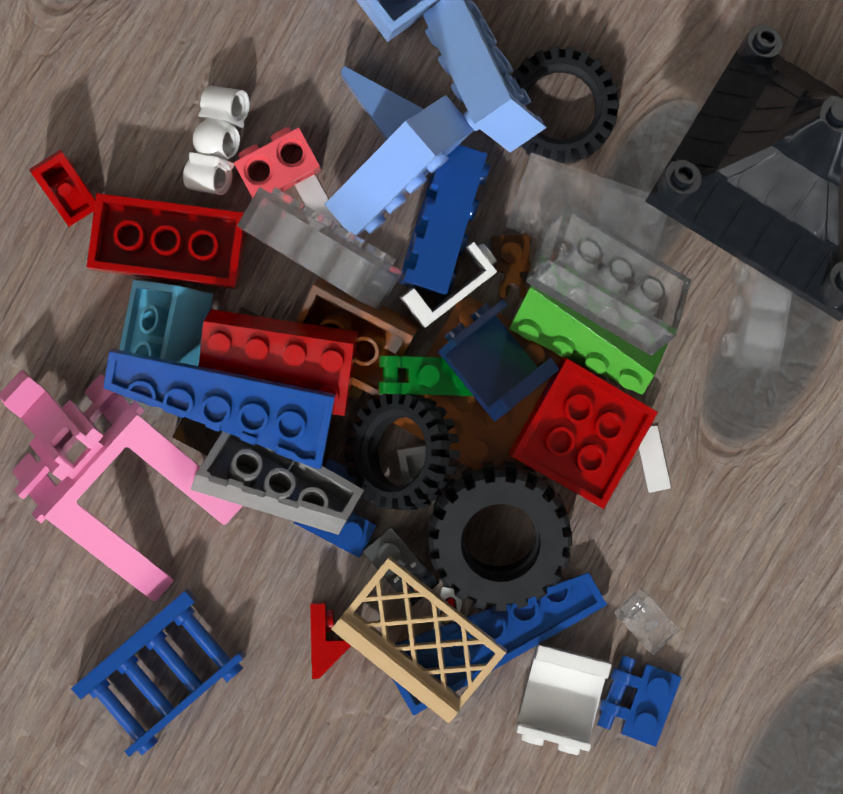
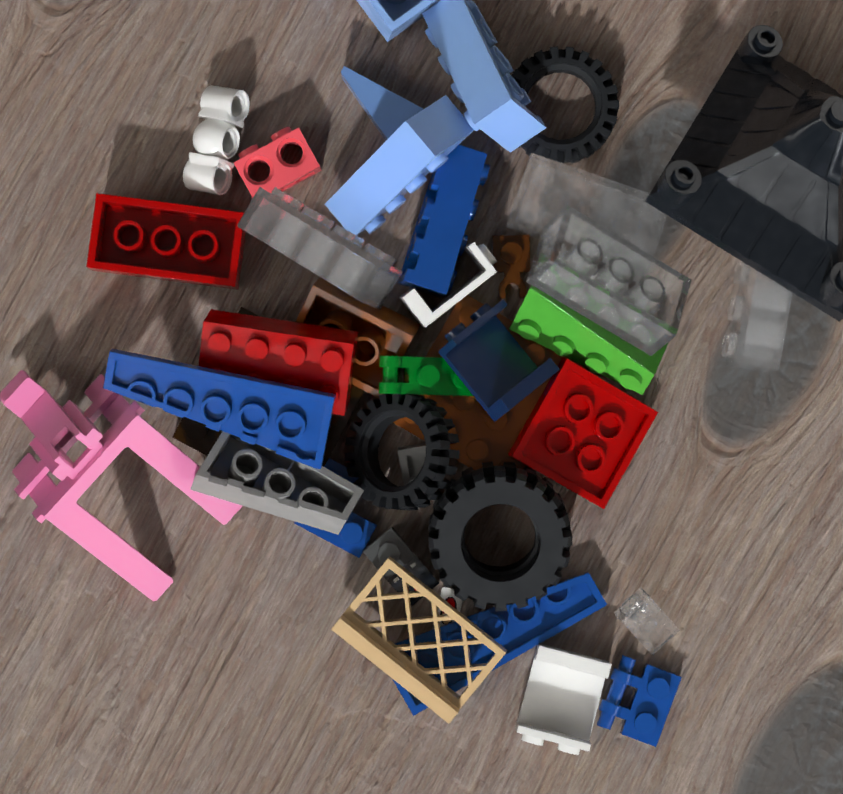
red slope [29,149,95,227] -> none
blue fence [71,589,246,757] -> none
medium azure slope [119,280,213,366] -> none
white sticker [295,175,341,235] -> none
red slope [310,601,351,679] -> none
white sticker [639,426,671,493] -> none

